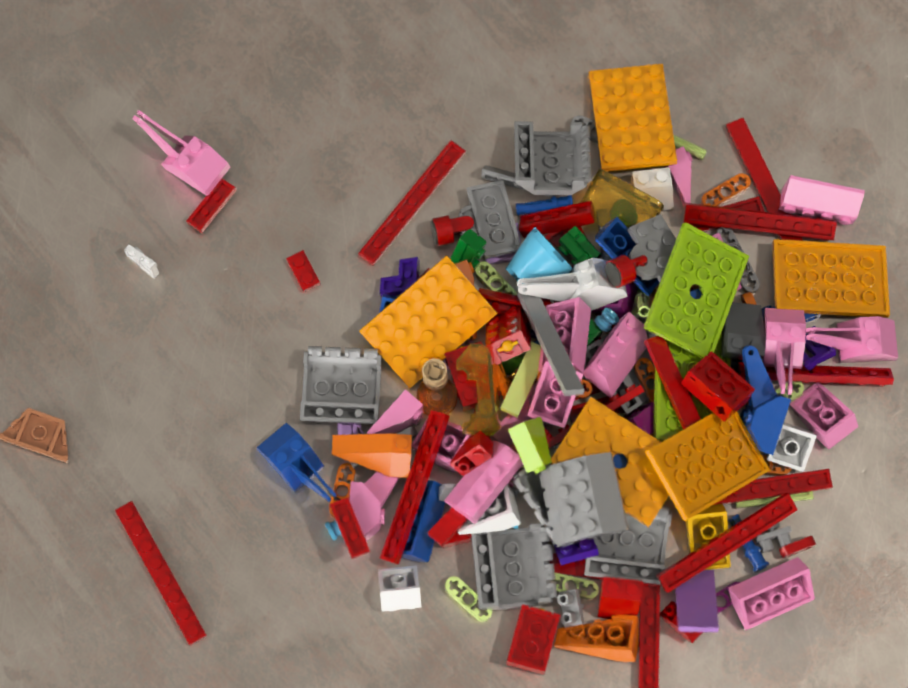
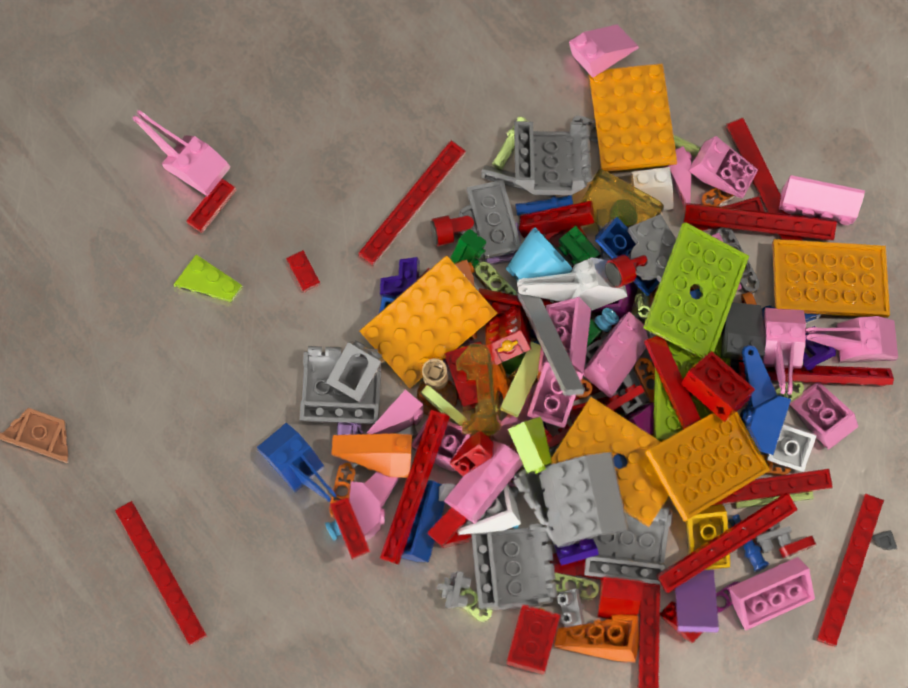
white wing [124,245,159,279] -> none
white slope [378,565,421,611] -> none
none -> lime wing [174,254,243,302]
none -> light grey panel [326,340,385,402]
none -> yellowish green beam [420,385,469,427]
none -> light grey hips [437,571,471,609]
none -> yellowish green pin [492,116,528,170]
none -> bright pink slope [569,24,639,77]
none -> bright pink slope [688,136,758,199]
none -> red plate [817,494,884,647]
none -> dark grey tile [872,530,897,550]

